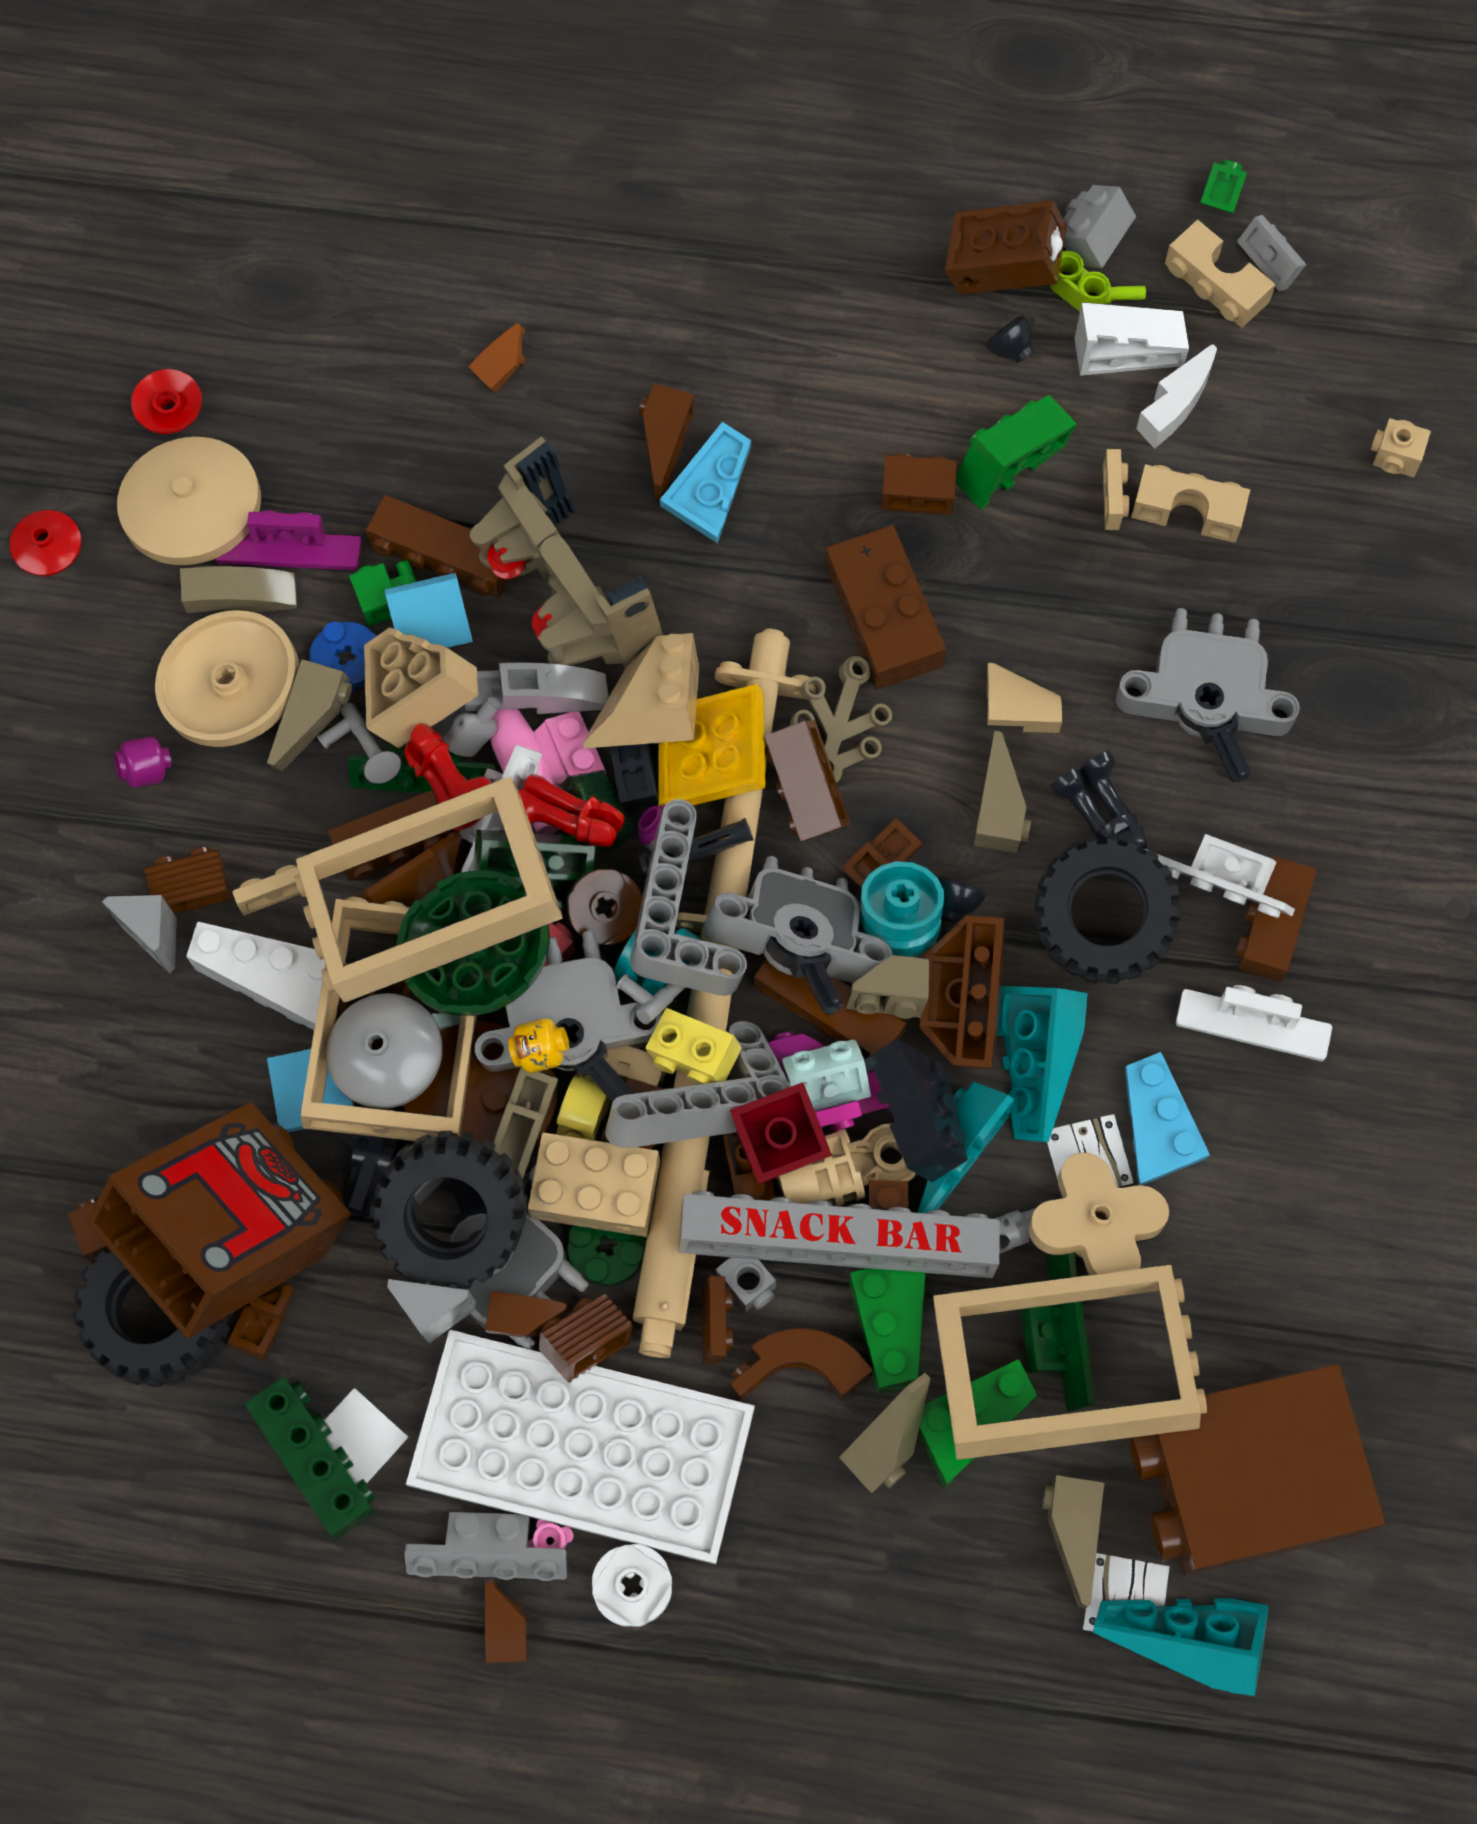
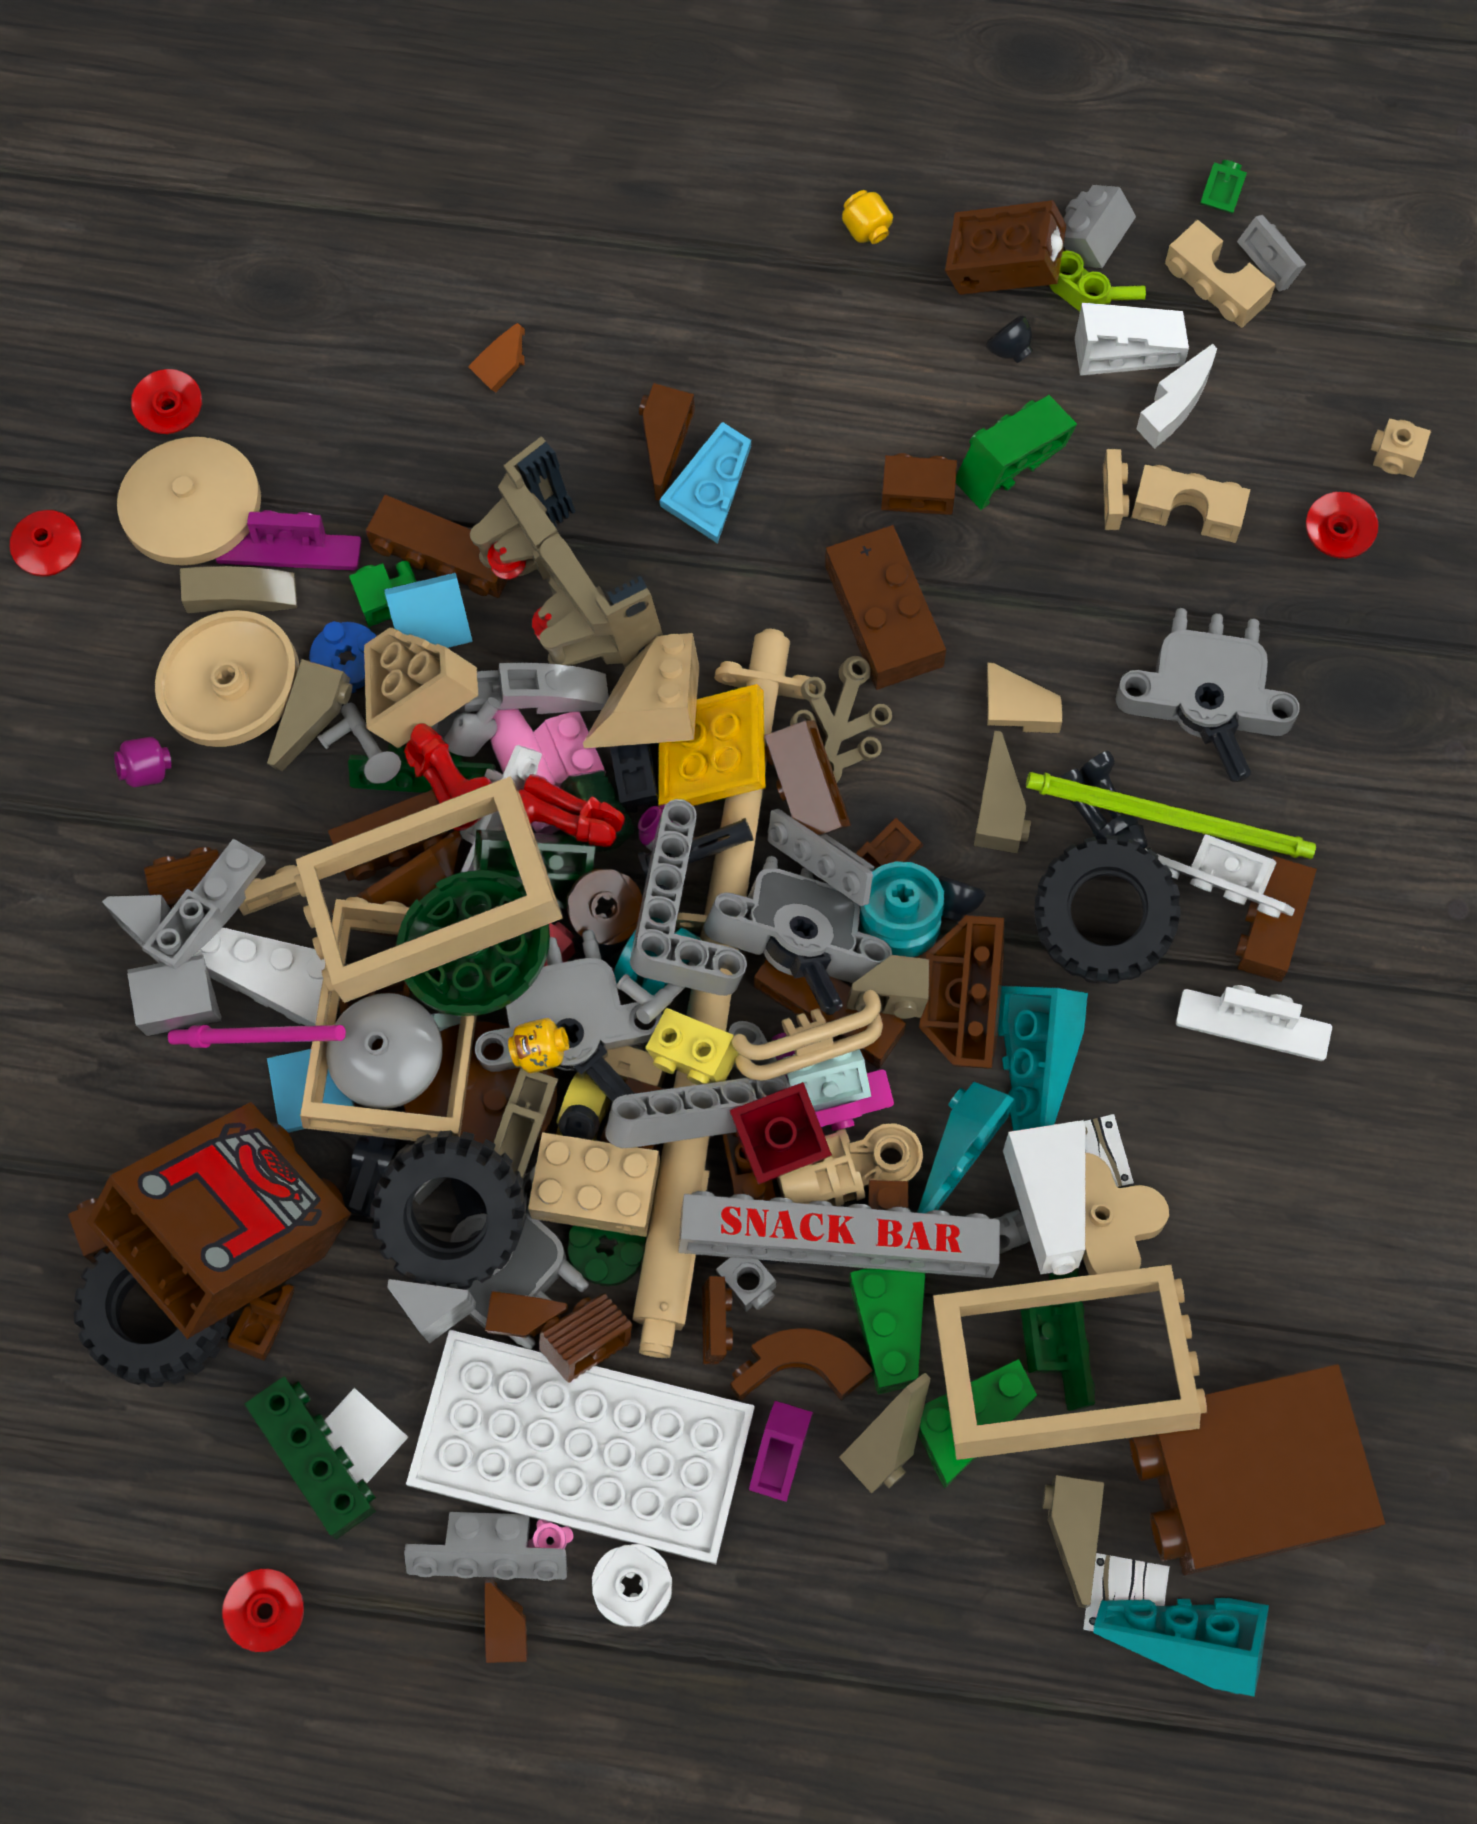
black wedge [864,1038,968,1183] -> none
medium azure wing [1125,1052,1210,1185] -> none
none -> light grey slope [127,955,221,1036]
none -> light grey slope [142,839,266,969]
none -> dark pink bar [168,1025,346,1048]
none -> red dish [222,1569,304,1652]
none -> black tile [558,1105,600,1140]
none -> tan piece [732,990,883,1081]
none -> magenta slope [749,1401,813,1502]
none -> light grey bracket [768,809,874,906]
none -> yellow head [842,190,893,244]
none -> white slope [1003,1120,1085,1275]
none -> lime piece [1026,772,1316,859]
none -> red dish [1306,492,1378,559]

